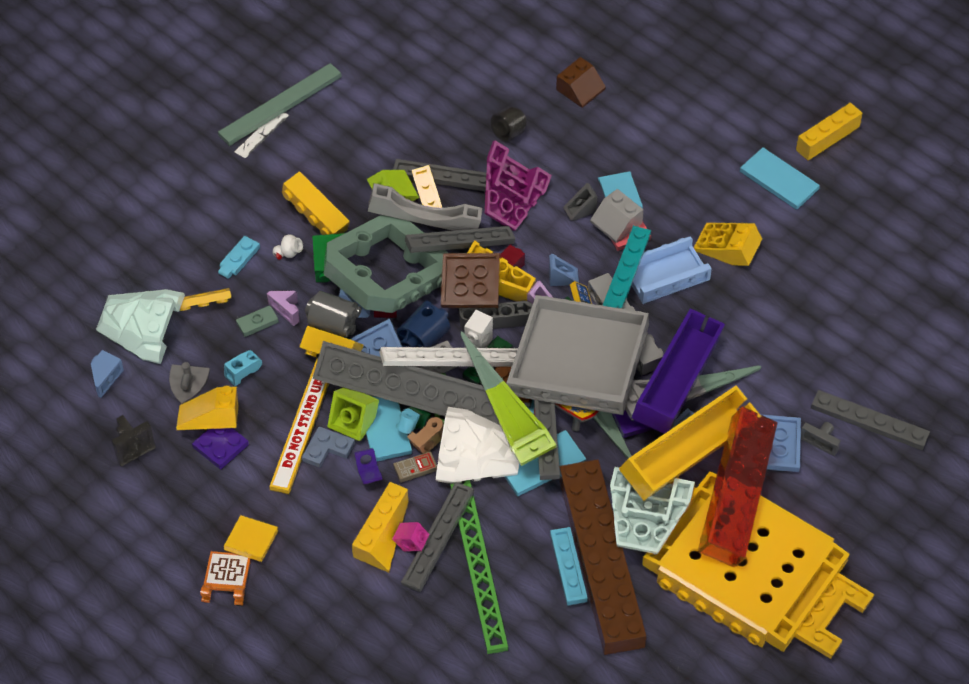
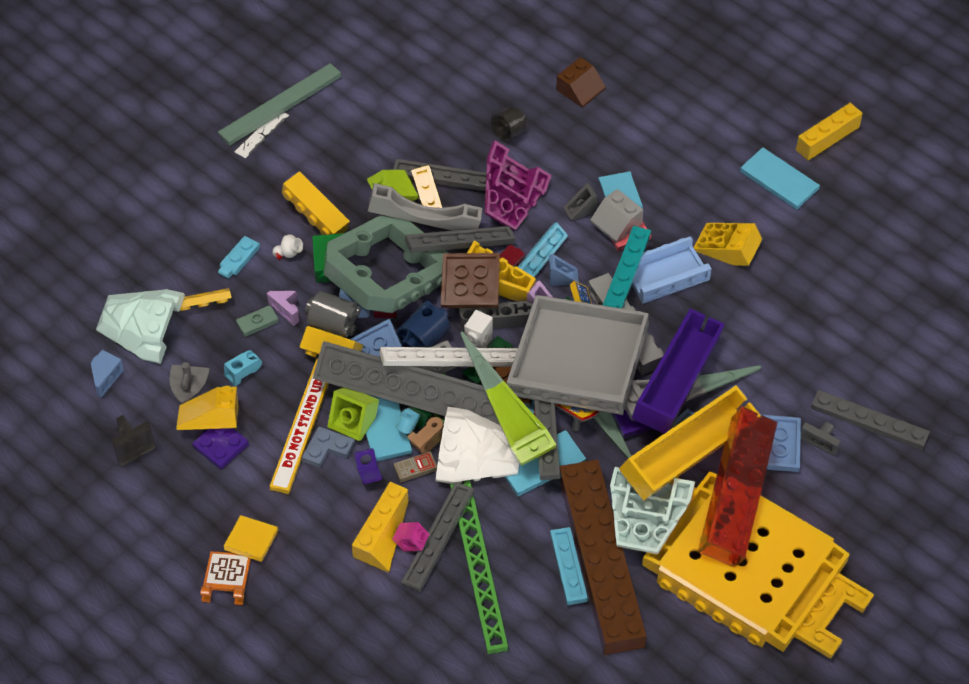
none -> medium azure tile [518,222,568,277]

